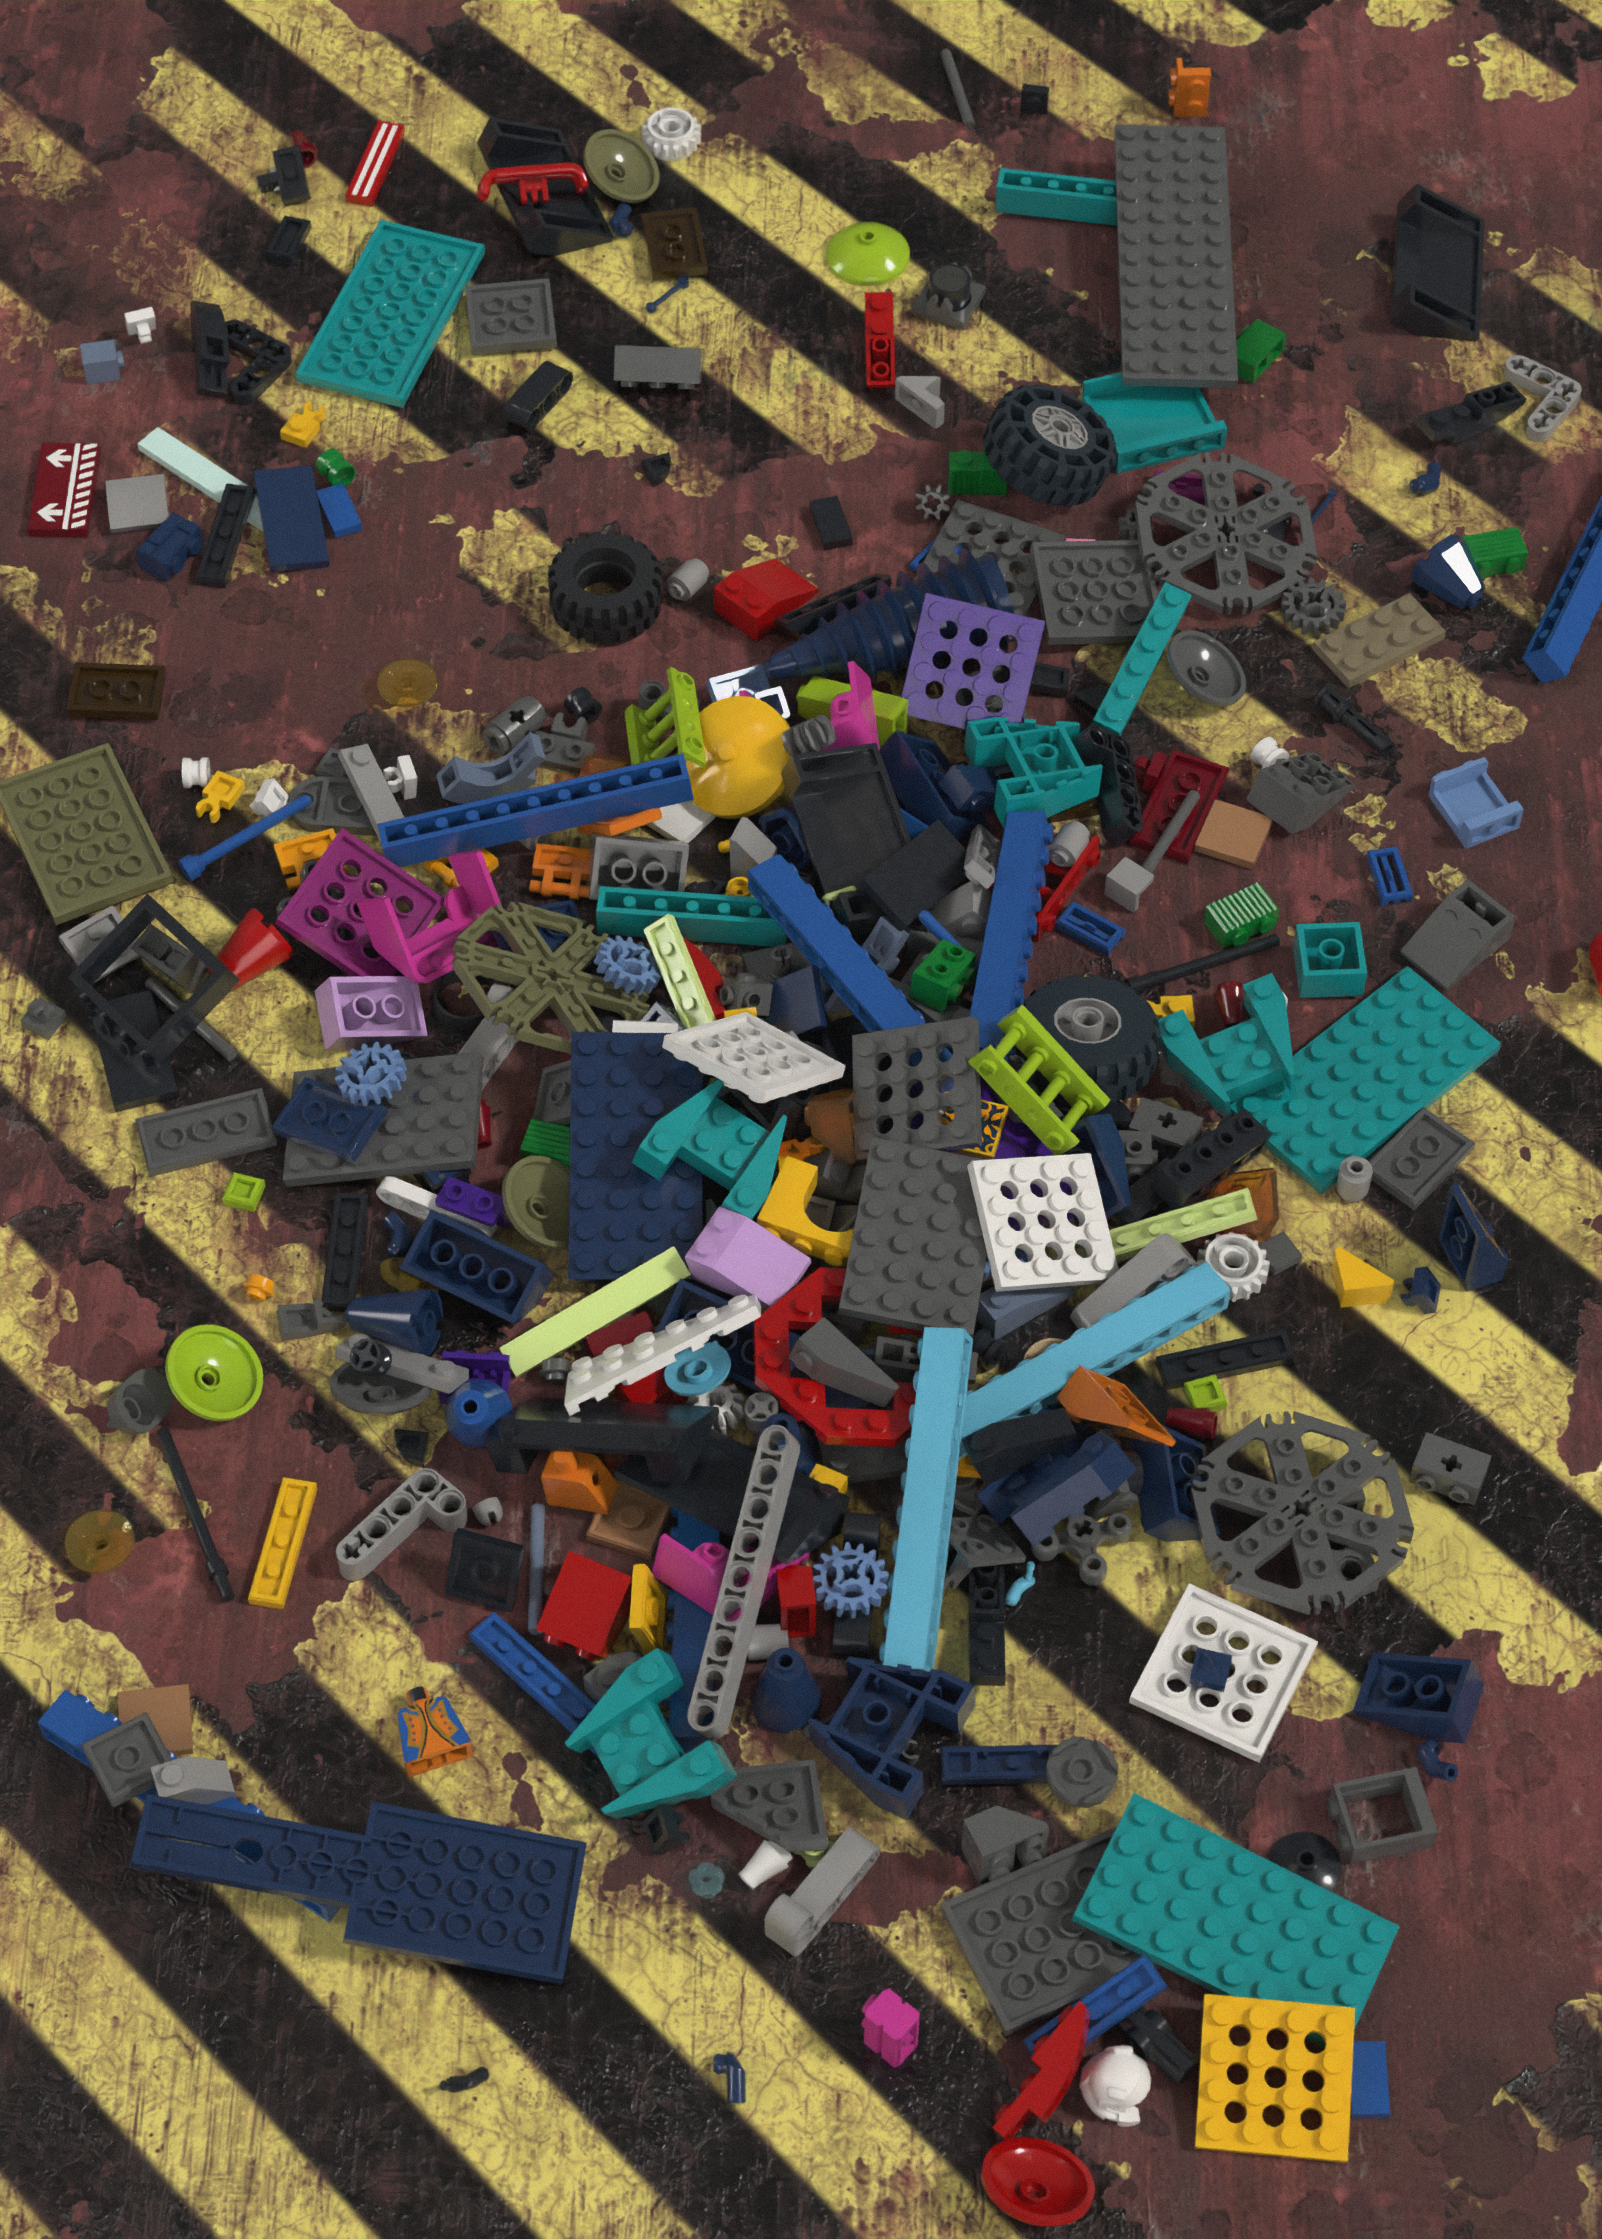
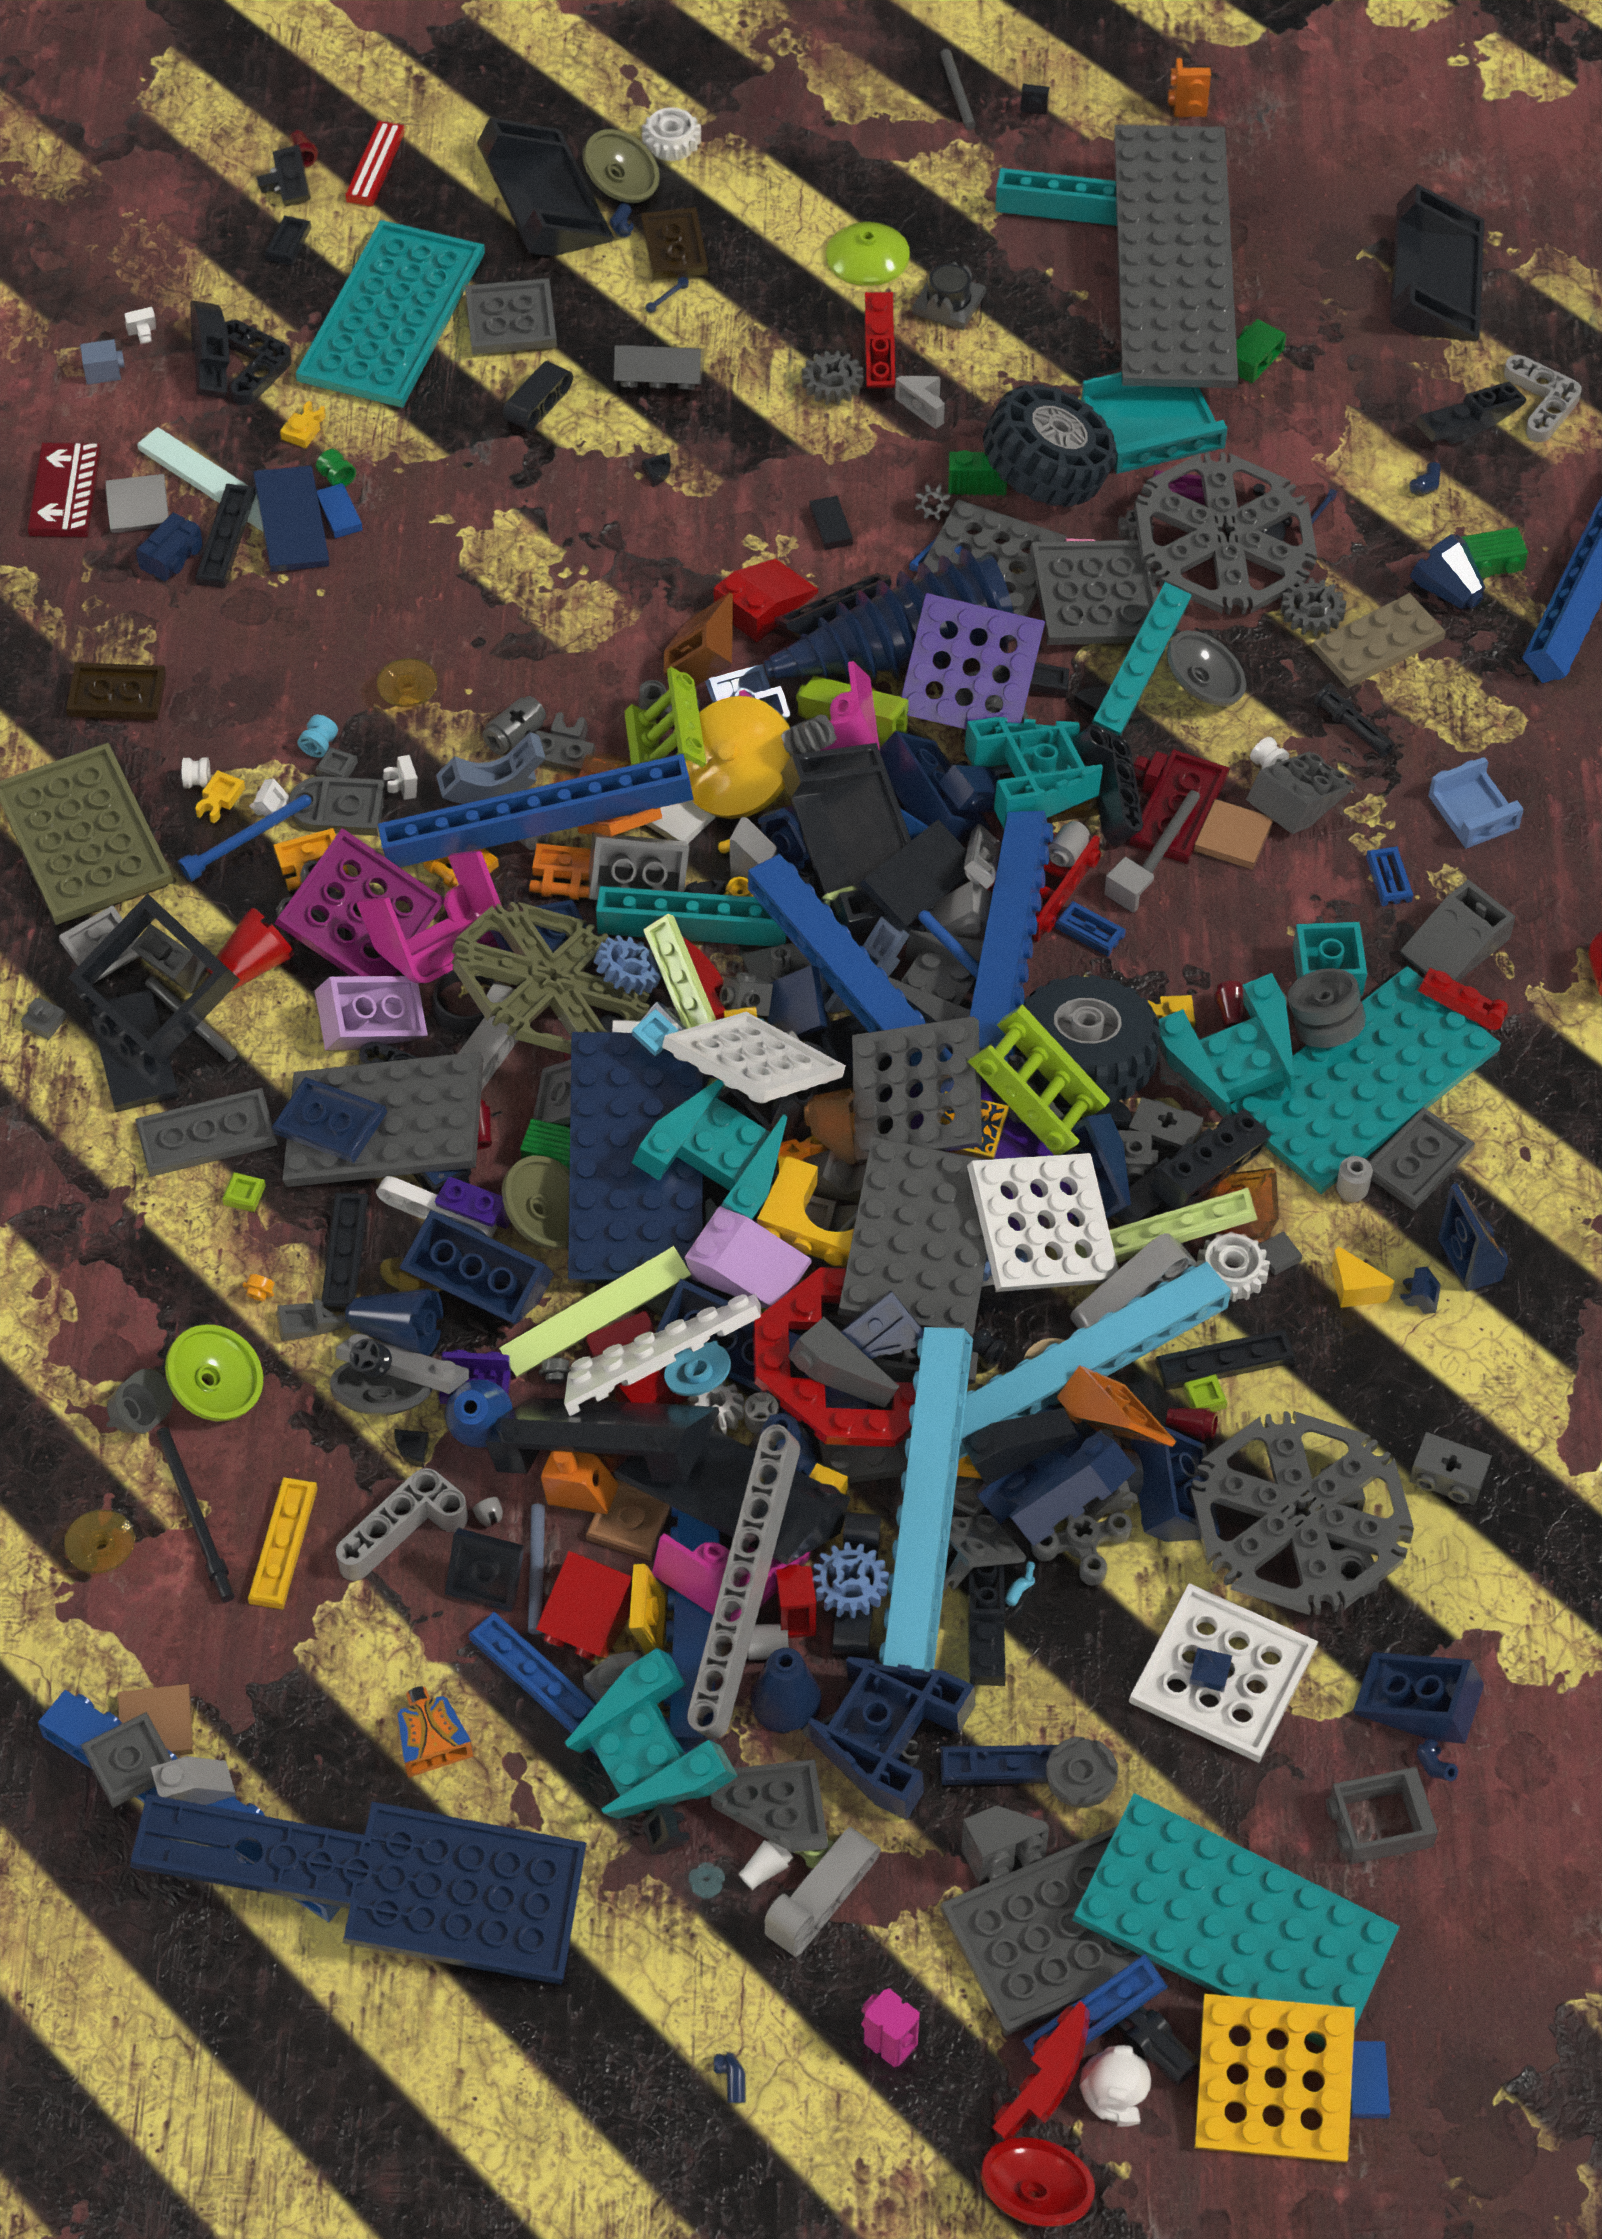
medium blue gear [335,1042,407,1106] -> none
light grey plate [338,744,404,842] -> none
dark blue arm [383,1213,413,1259] -> none
black piece [439,2066,490,2092] -> none
red piece [477,163,589,205] -> none
black tyre [548,531,663,645] -> none
black wheel [564,687,602,725] -> none
light grey brick [667,558,709,601] -> none
green brick [909,939,977,1012] -> none
sand blue slope [976,1286,1076,1340] -> none
black bar [1121,934,1280,994] -> none
green brick [1204,882,1280,949] -> none
black dish [1269,1832,1342,1892] -> none
none -> medium azure wheel [298,714,338,758]
none -> medium azure tile [632,1009,679,1056]
none -> dark orange slope [663,592,733,687]
none -> dark grey gear [802,351,863,405]
none -> wing [840,1290,924,1359]
none -> dark grey wheel [1288,968,1366,1048]
none -> red plate [1418,968,1509,1030]

